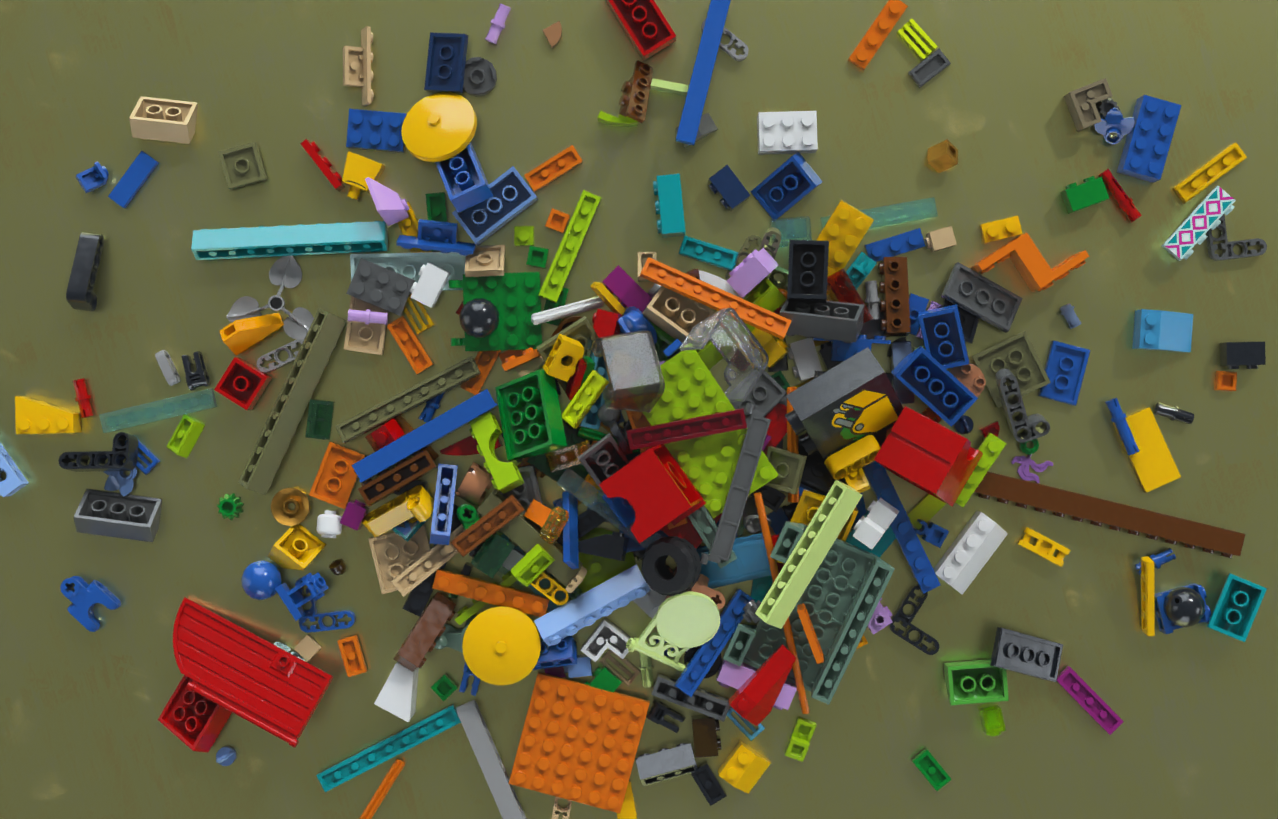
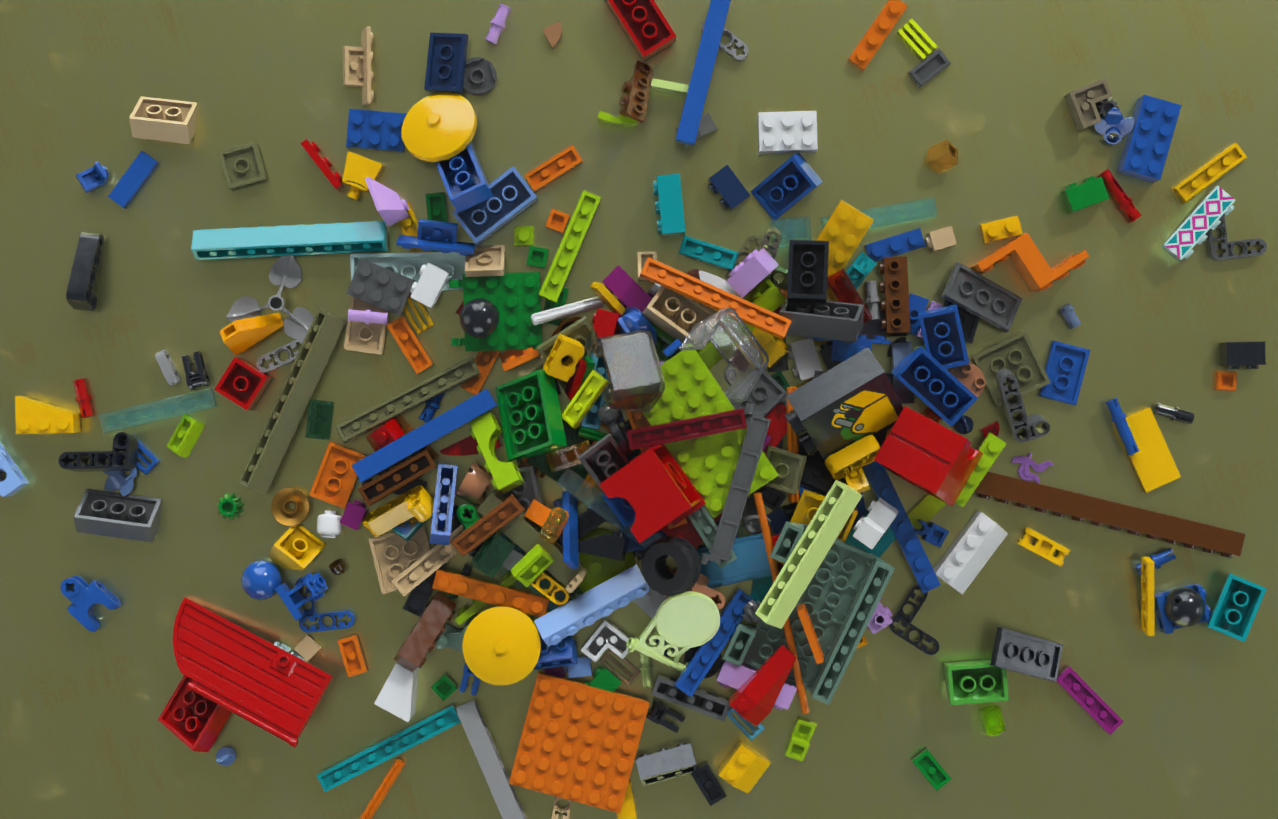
dark brown brick [691,715,722,758] -> none
green plate [1019,439,1039,455] -> none
dark azure slope [1132,309,1193,352] -> none

